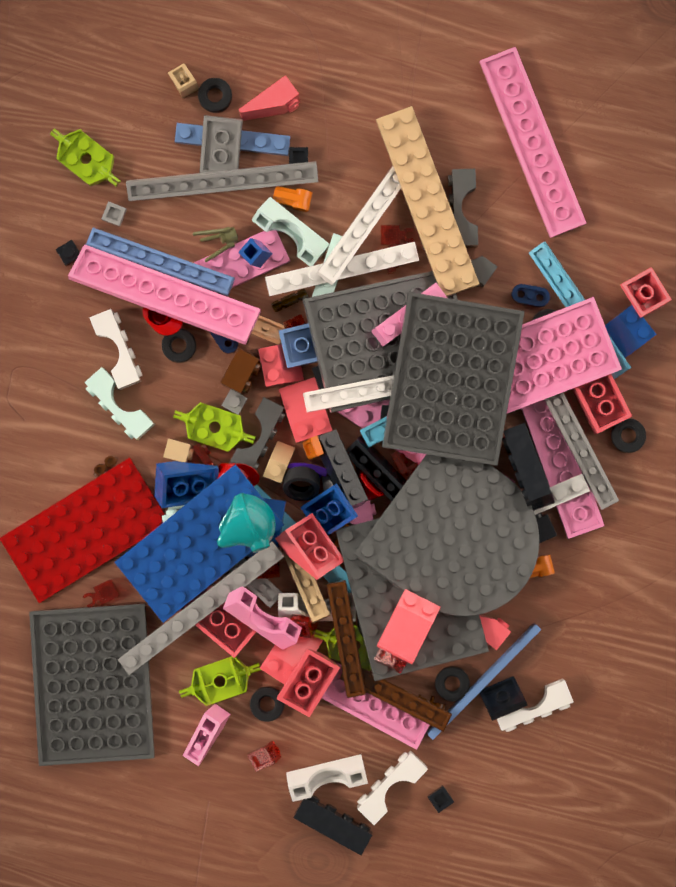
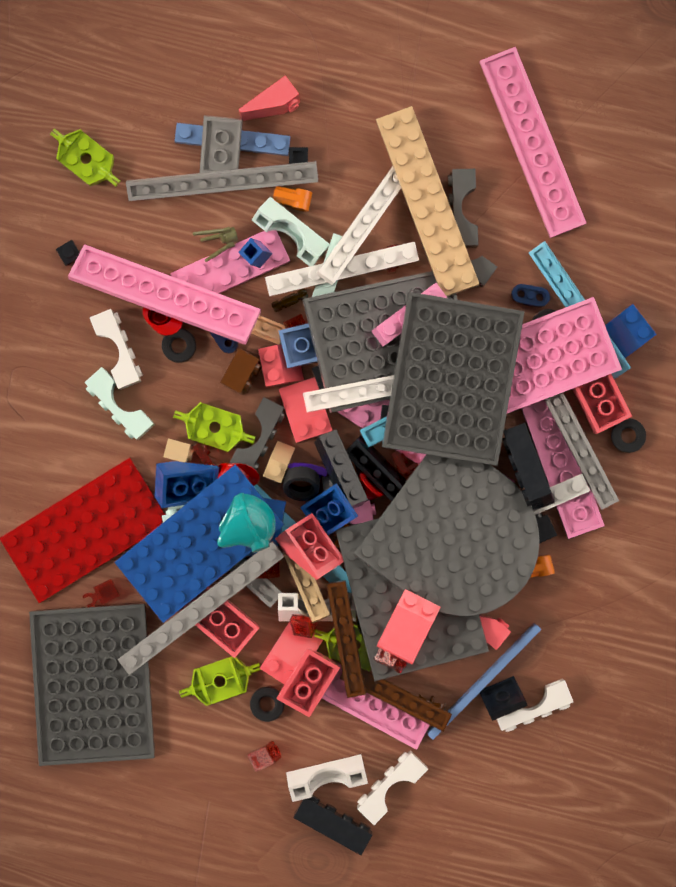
medium blue tile [86,228,235,297] -> none
reddish brown piece [93,456,118,477] -> none
light grey plate [102,201,127,227] -> none
tan slope [168,63,199,98] -> none
bright pink slope [183,704,231,766] -> none
black tyre [198,78,232,113] -> none
light grey plate [221,389,248,415] -> none
bright pink arch [223,586,302,650] -> none
orange tile [302,436,324,460] -> none
clear red plate [381,225,413,245] -> none
black plate [427,785,454,813] -> none
black tyre [435,666,470,701] -> none
coral slope [620,267,672,318] -> none

